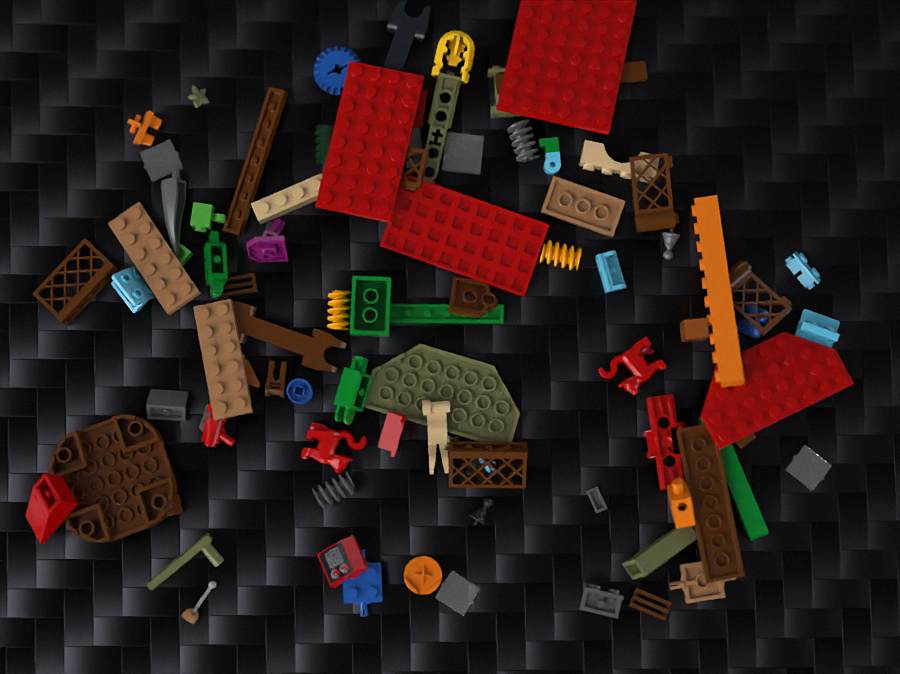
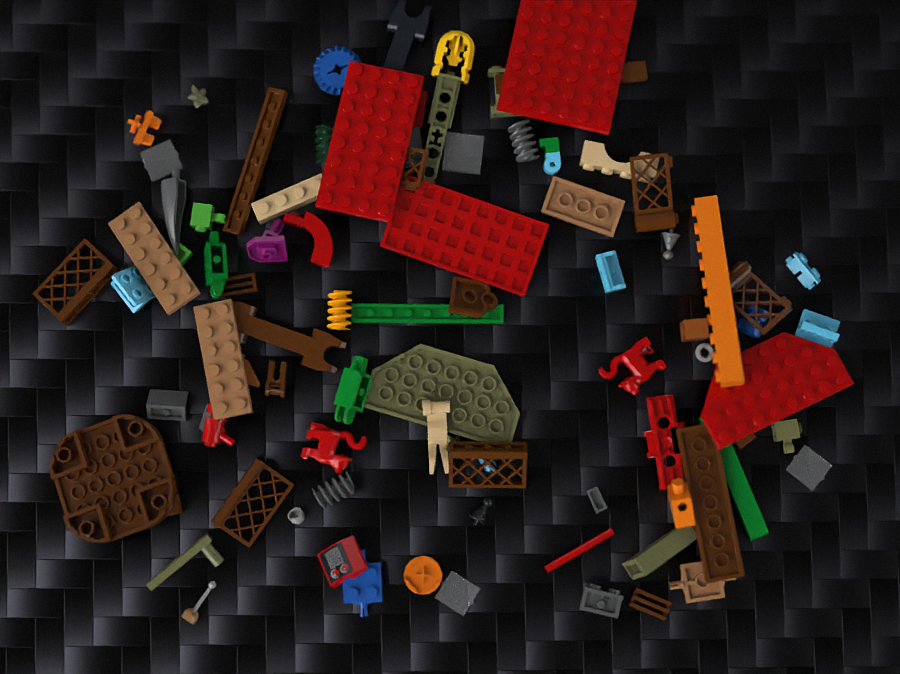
red slope [26,473,78,544] -> none
blue wheel [286,378,314,405] -> none
green brick [350,276,392,337] -> none
panel [378,410,407,457] -> none
light orange piece [540,240,582,270] -> none
none -> reddish brown fence [211,457,295,548]
none -> red arch [283,212,334,269]
none -> light grey hinge [288,507,305,524]
none -> red bar [544,528,615,573]
none -> light grey plate [695,343,715,362]
none -> olive brick [771,419,802,454]

